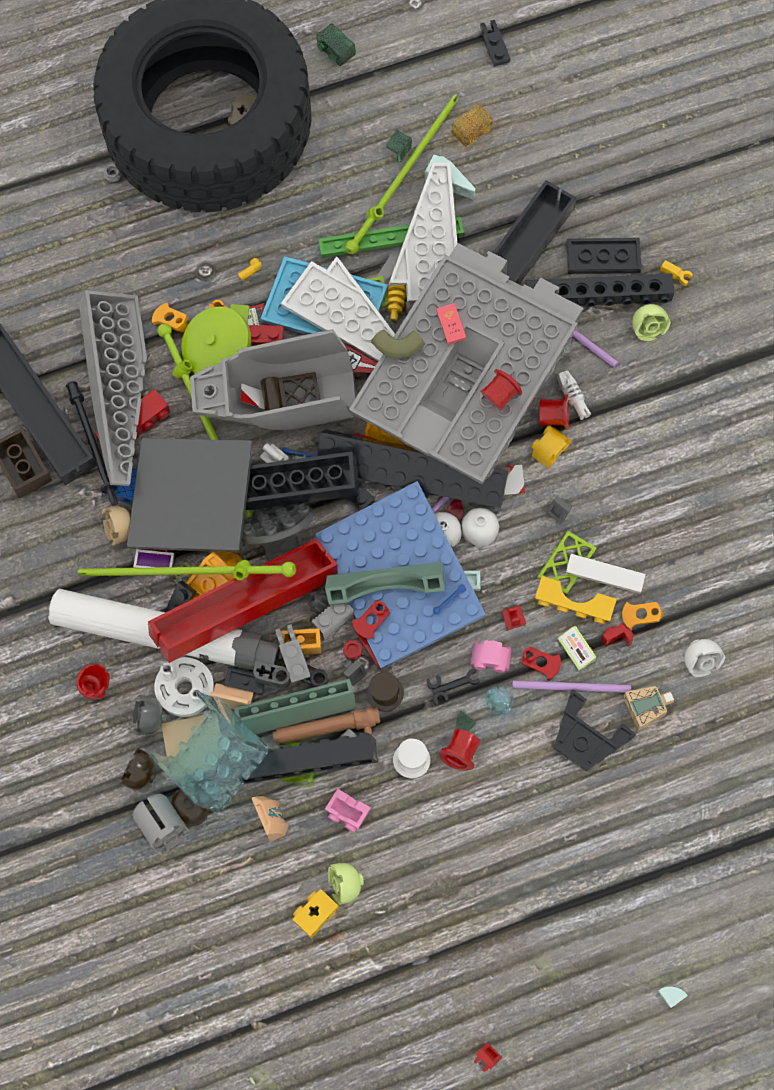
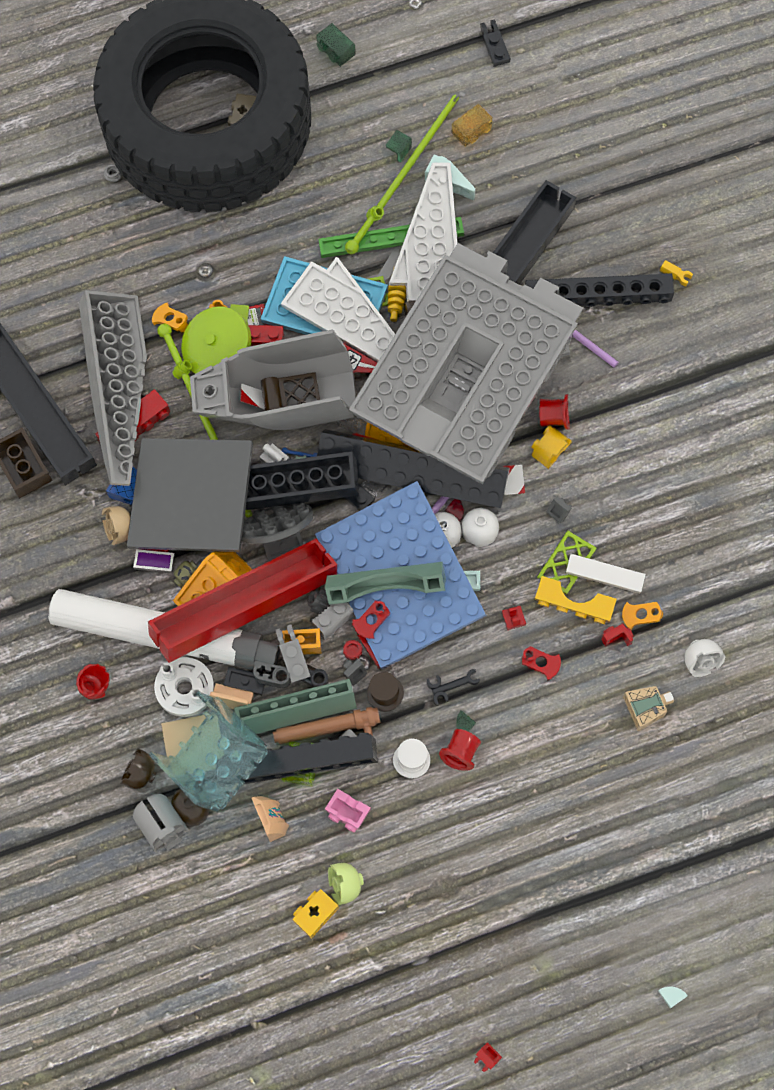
black bar [66,381,119,506] -> none
lime bar [77,560,296,580] -> none
dark grey cylinder [133,695,166,735] -> none
black plate [164,580,197,613] -> none
yellow arm [238,258,262,281] -> none
olive cylinder [371,330,425,358] -> none
blue hinge [433,584,466,614] -> none
coral tile [436,303,466,345] -> none
bright pink cylinder [470,640,512,673] -> none
red piece [480,369,523,411] -> none
clear light blue head [485,685,514,715] -> none
lavender piece [512,680,631,693] -> none
black wing [553,689,636,772] -> none
white hinge [557,371,591,420] -> none
slope [558,626,596,671] -> none
black tile [567,238,641,274] -> none
yellowish green cylinder [632,304,671,341] -> none

